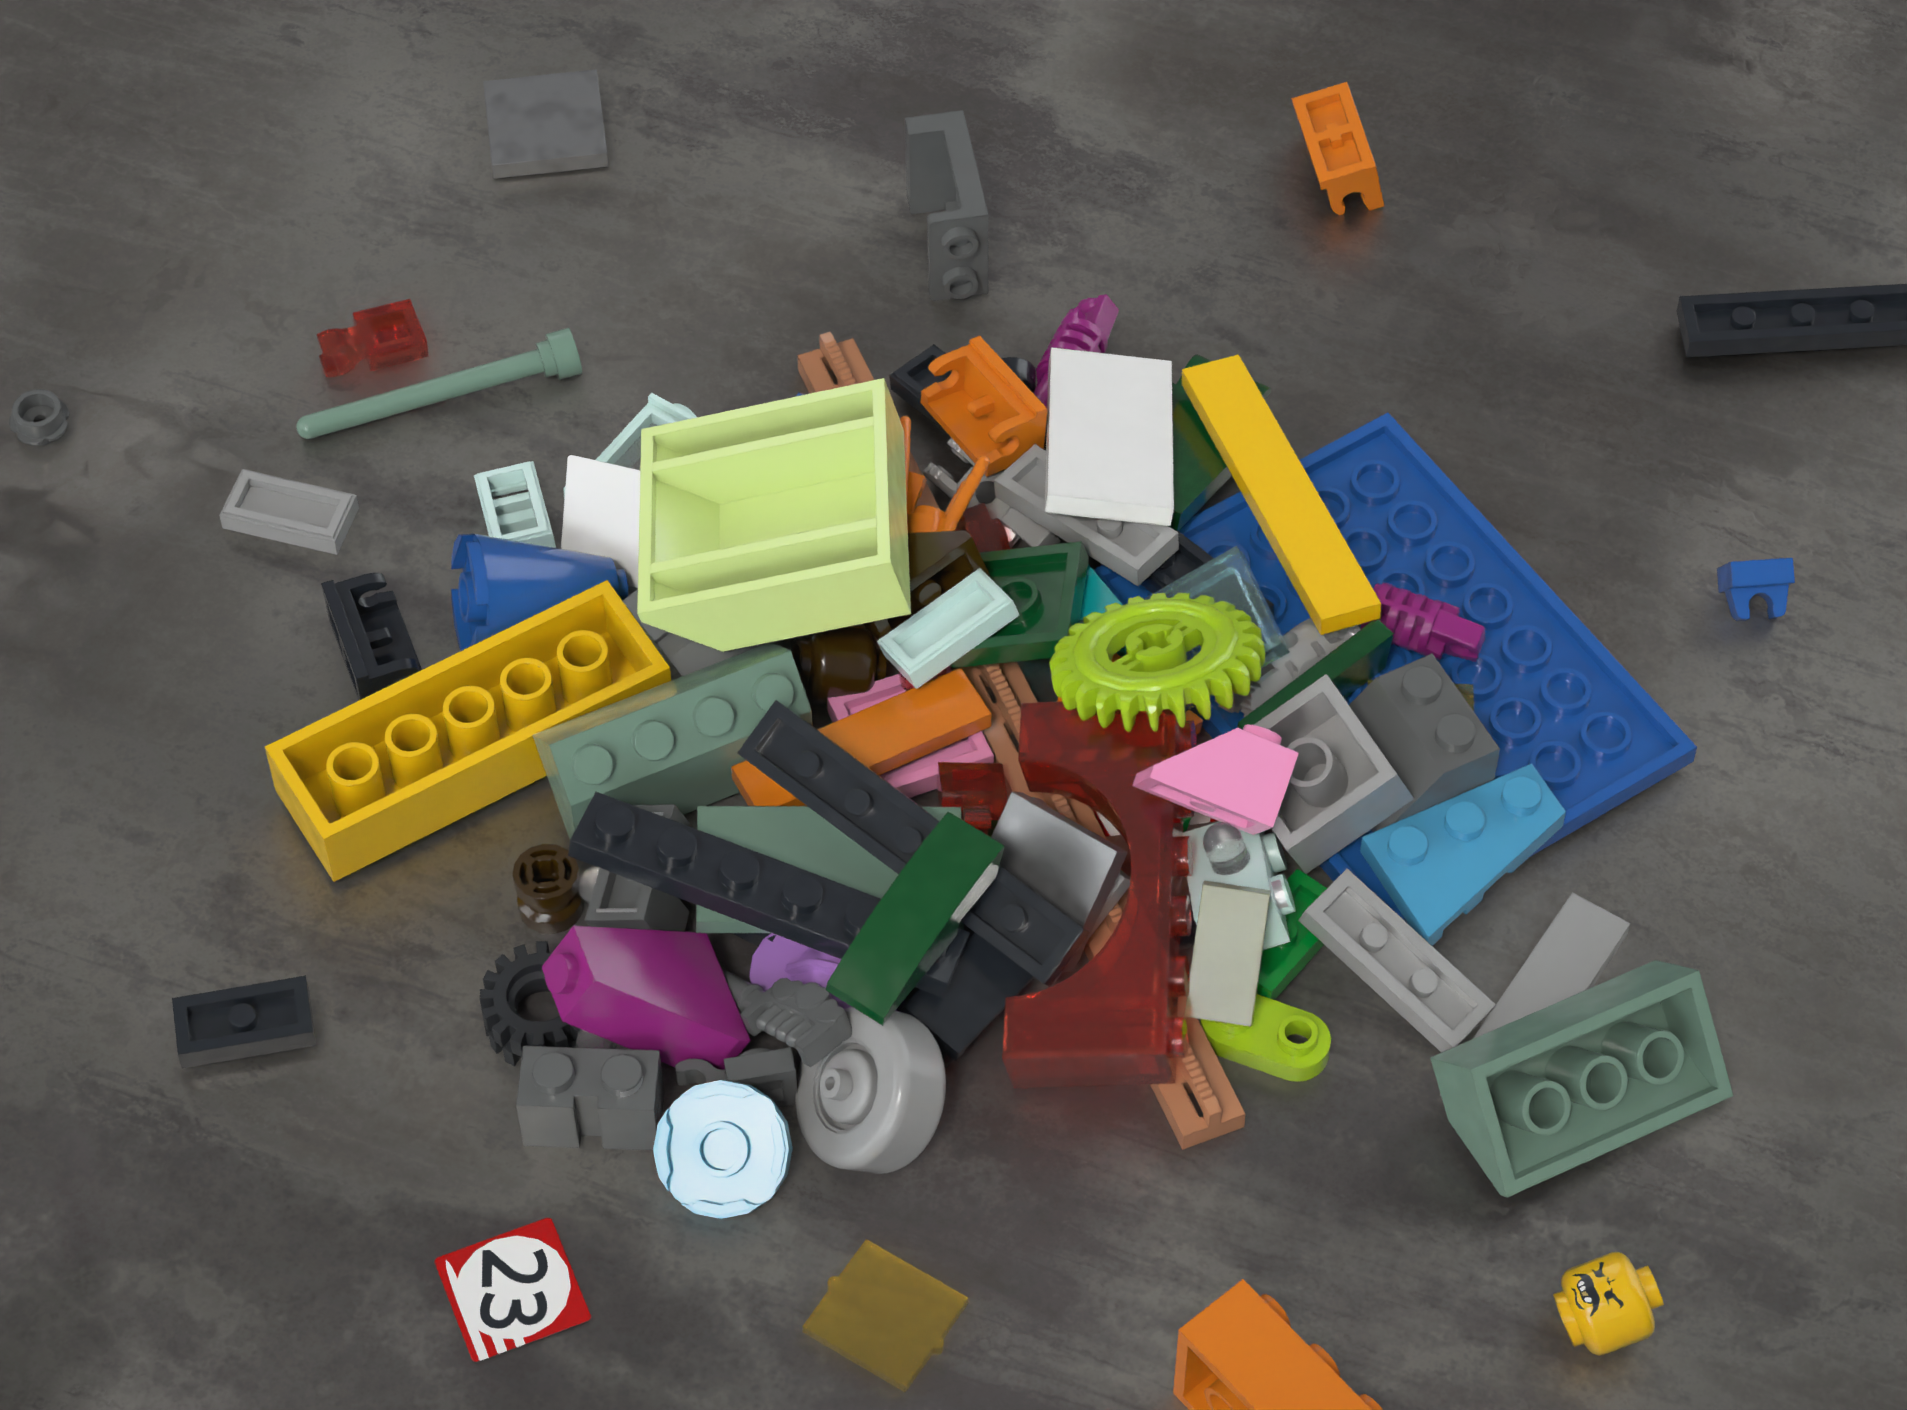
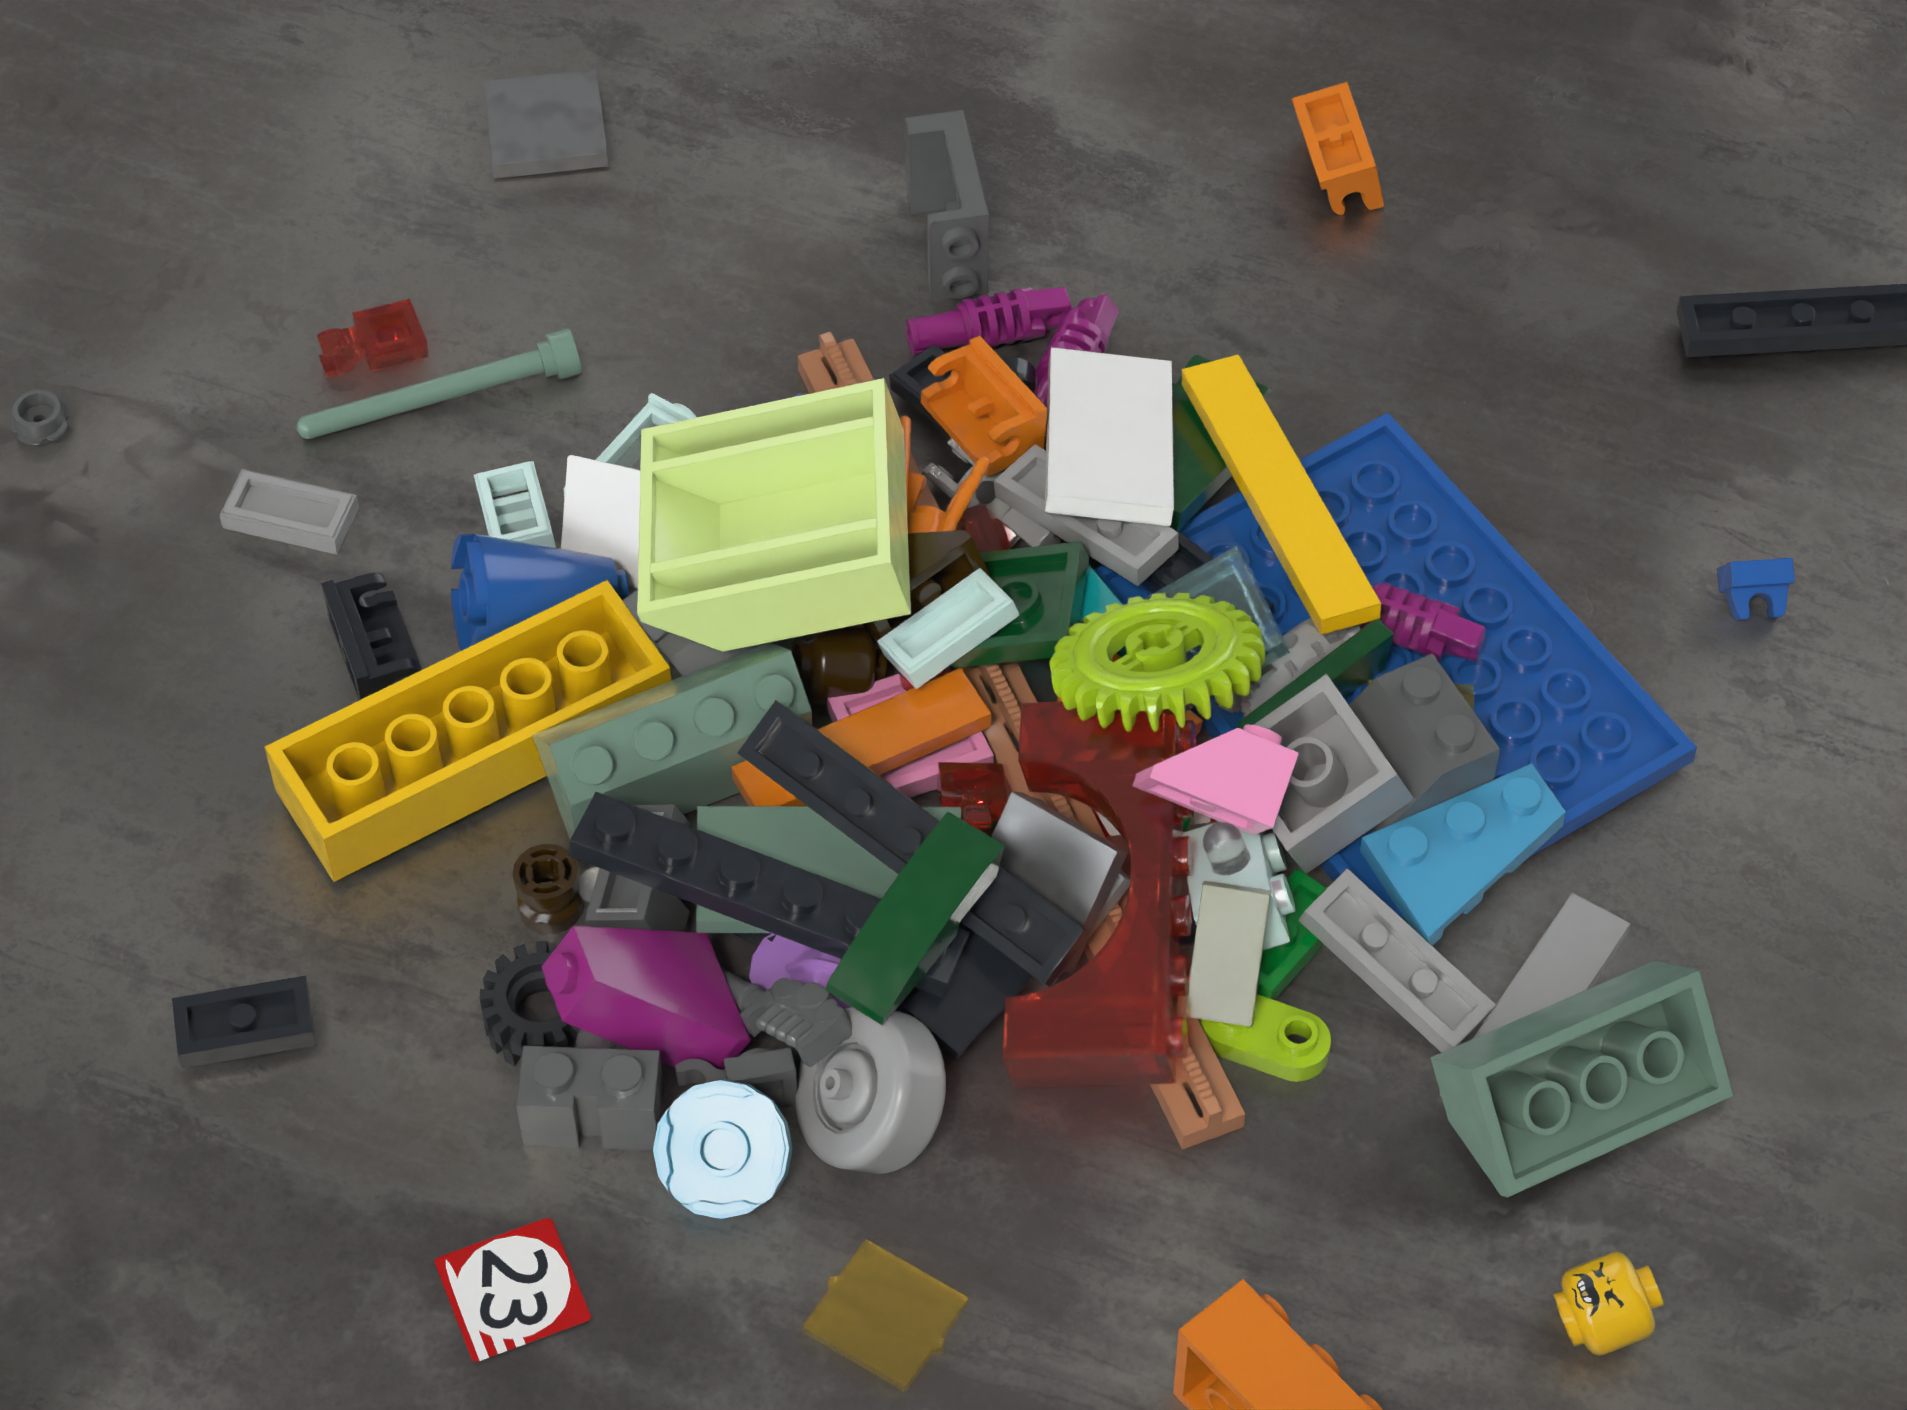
none -> magenta hinge [905,287,1072,356]

